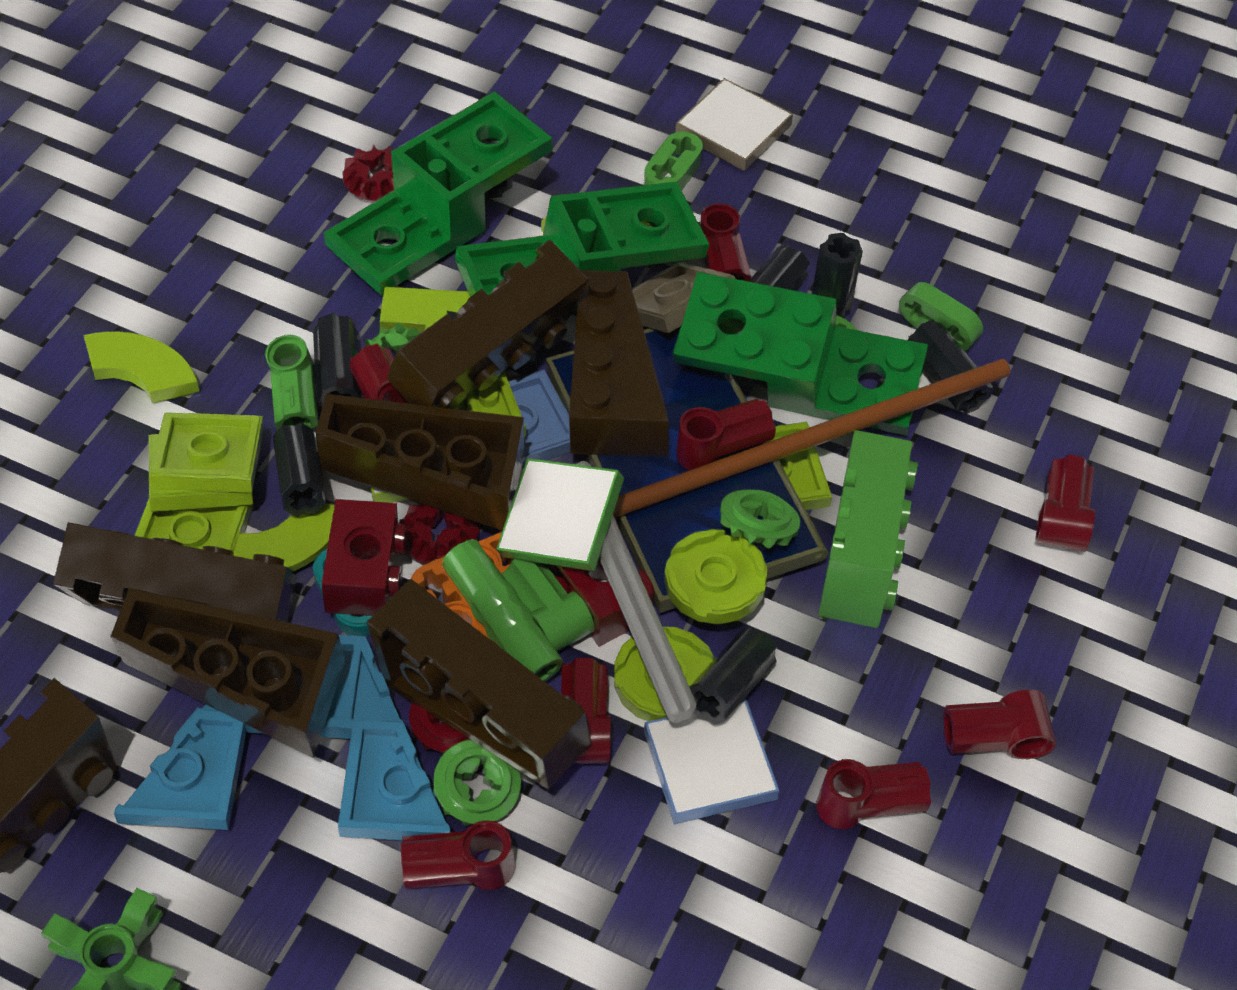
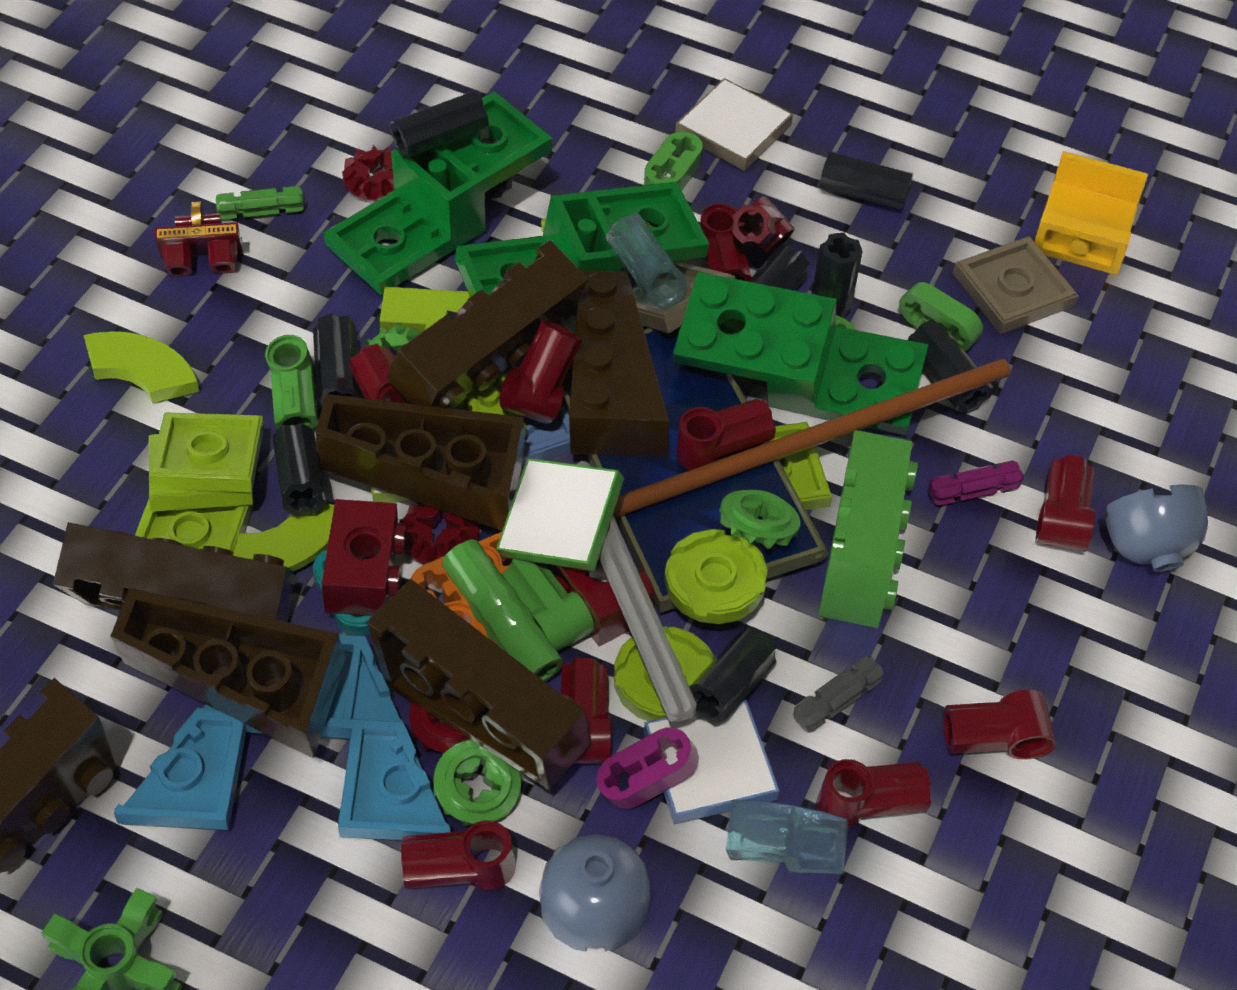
none -> dark red hips [154,201,243,277]
none -> bright green axle [216,186,304,220]
none -> black axle [390,91,488,159]
none -> dark red piece [499,321,582,424]
none -> sand blue cylinder [539,834,652,952]
none -> magenta beam [596,727,699,809]
none -> clear light blue piece [604,213,687,308]
none -> clear light blue slope [726,800,848,874]
none -> dark red piece [732,196,795,256]
none -> dark grey axle [793,656,884,732]
none -> black axle [819,152,914,210]
none -> magenta axle [928,460,1023,506]
none -> dark tan tile [952,236,1079,334]
none -> yellow panel [1034,151,1148,276]
none -> sand blue cylinder [1104,484,1208,572]

